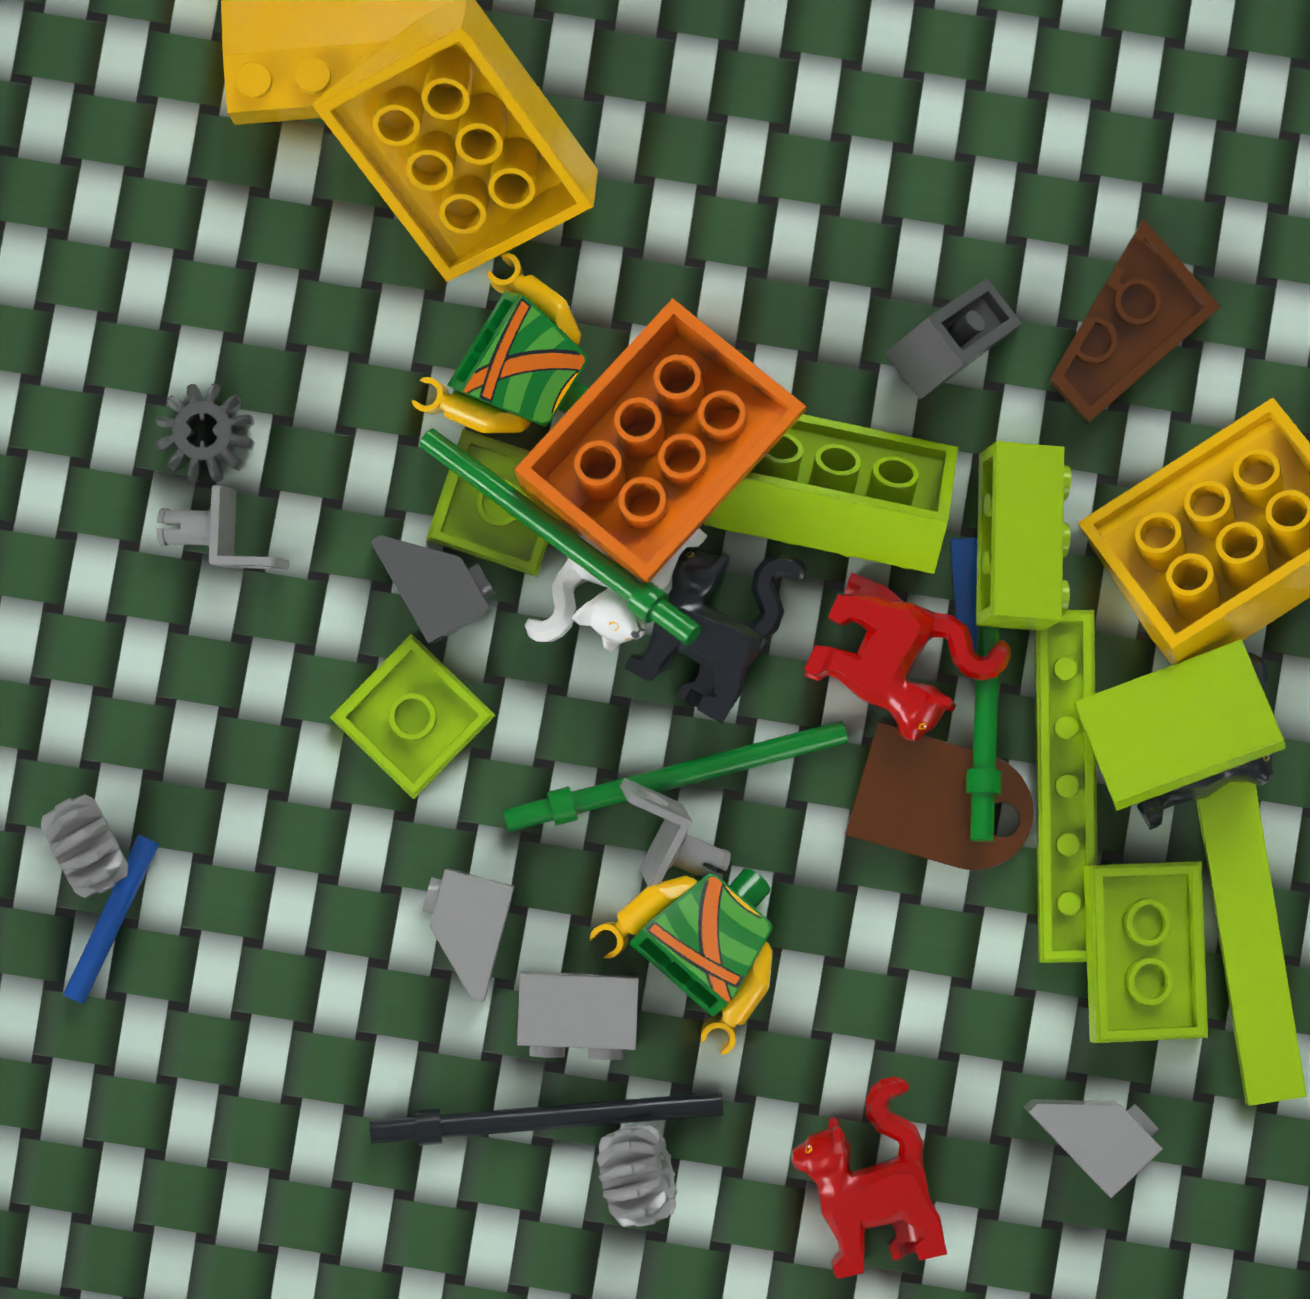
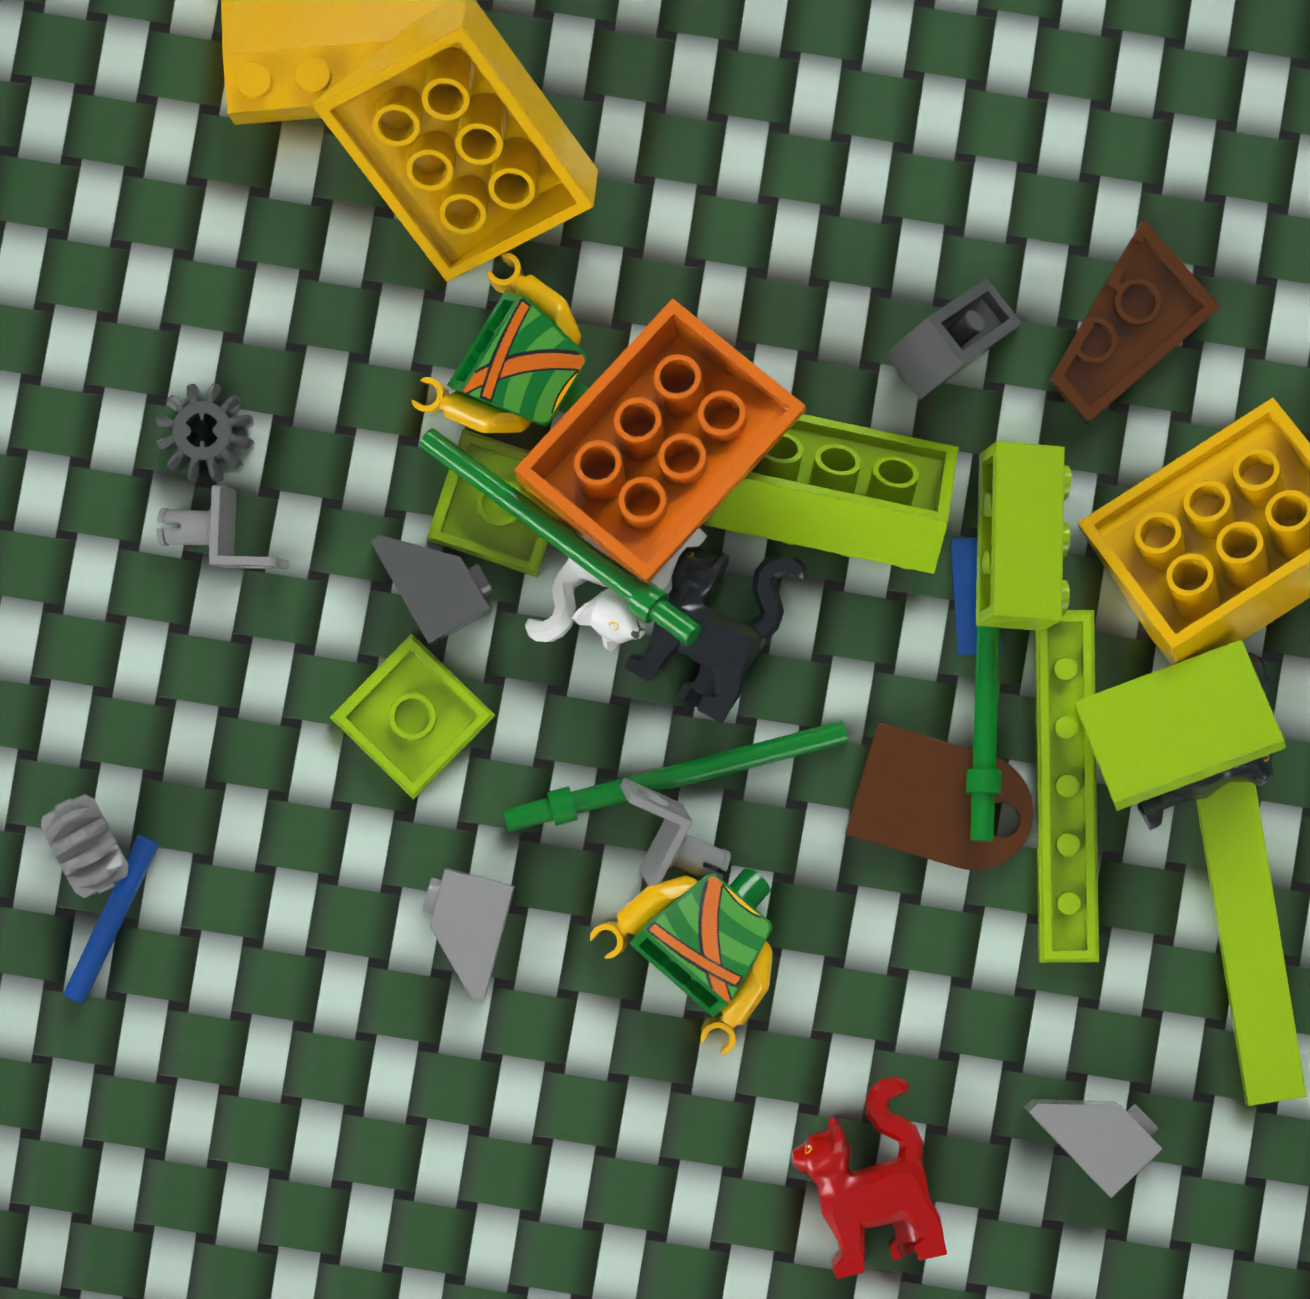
black bar [370,1092,723,1146] -> none
light grey brick [517,971,638,1060] -> none
light grey gear [597,1124,677,1227] -> none
red animal [804,573,1011,742] -> none
lime tile [1084,861,1208,1043] -> none

